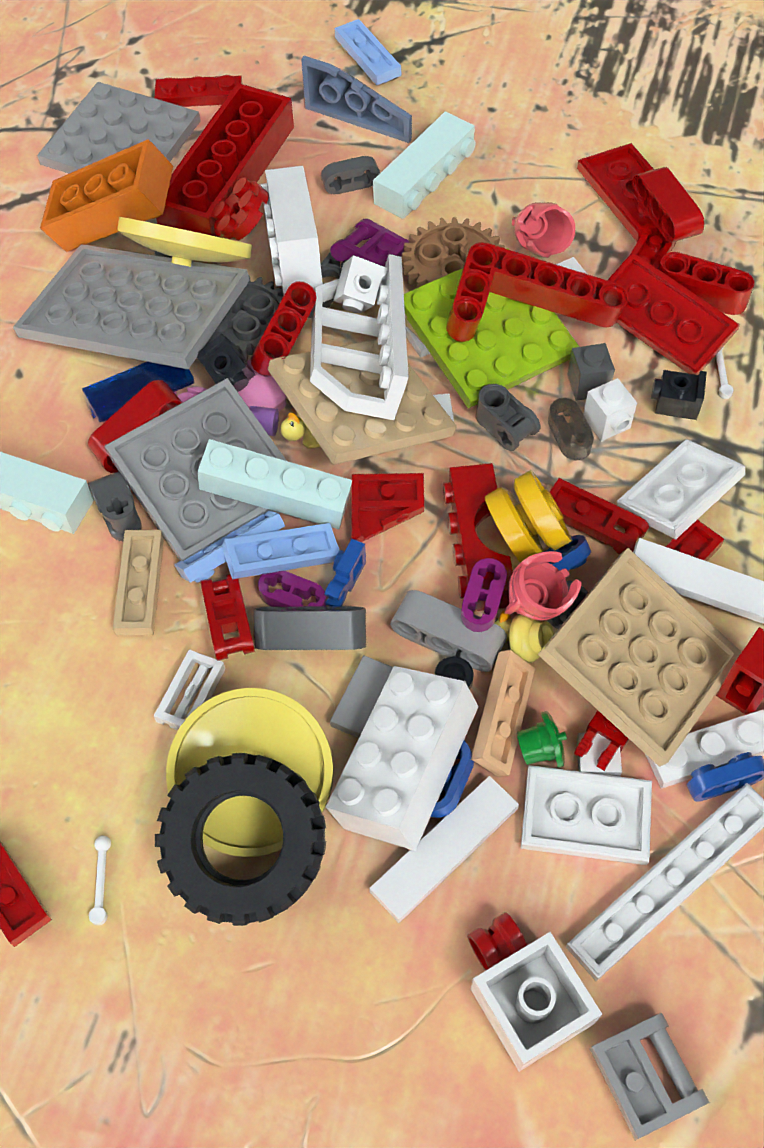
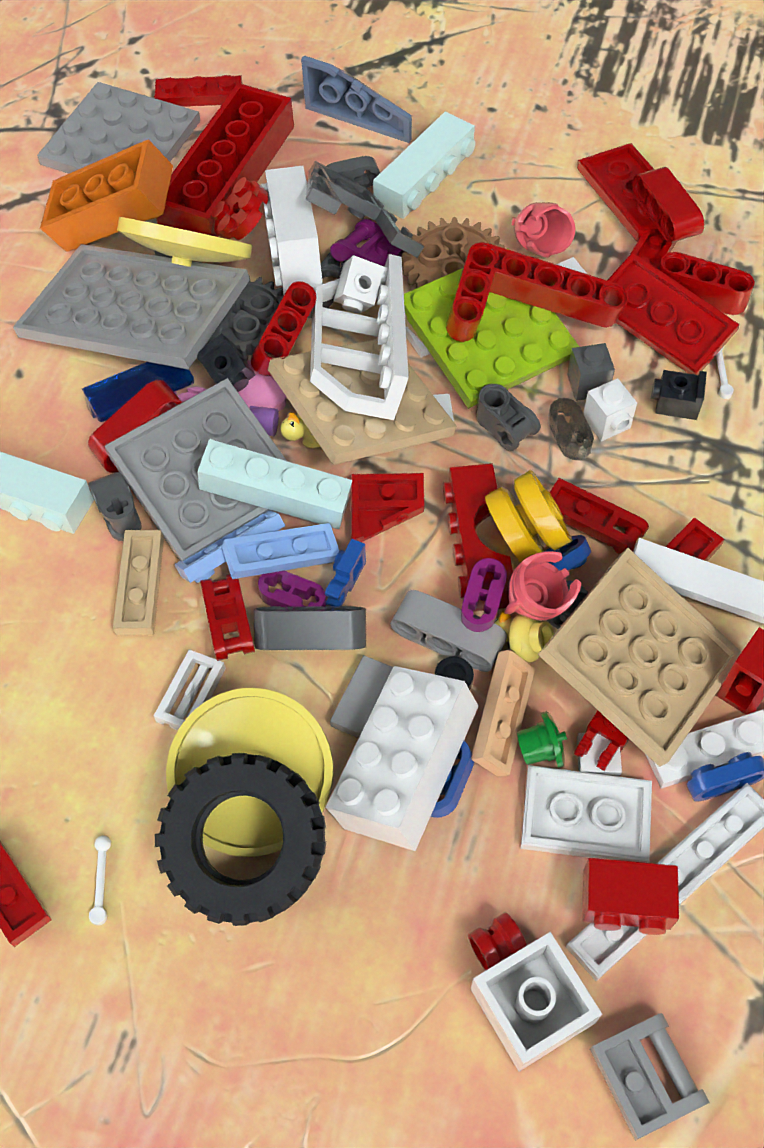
light blue plate [334,19,401,85] -> none
white tile [369,776,519,923] -> none
white tile [617,439,745,540] -> none
none -> dark grey wing [306,161,424,258]
none -> red brick [582,858,679,935]

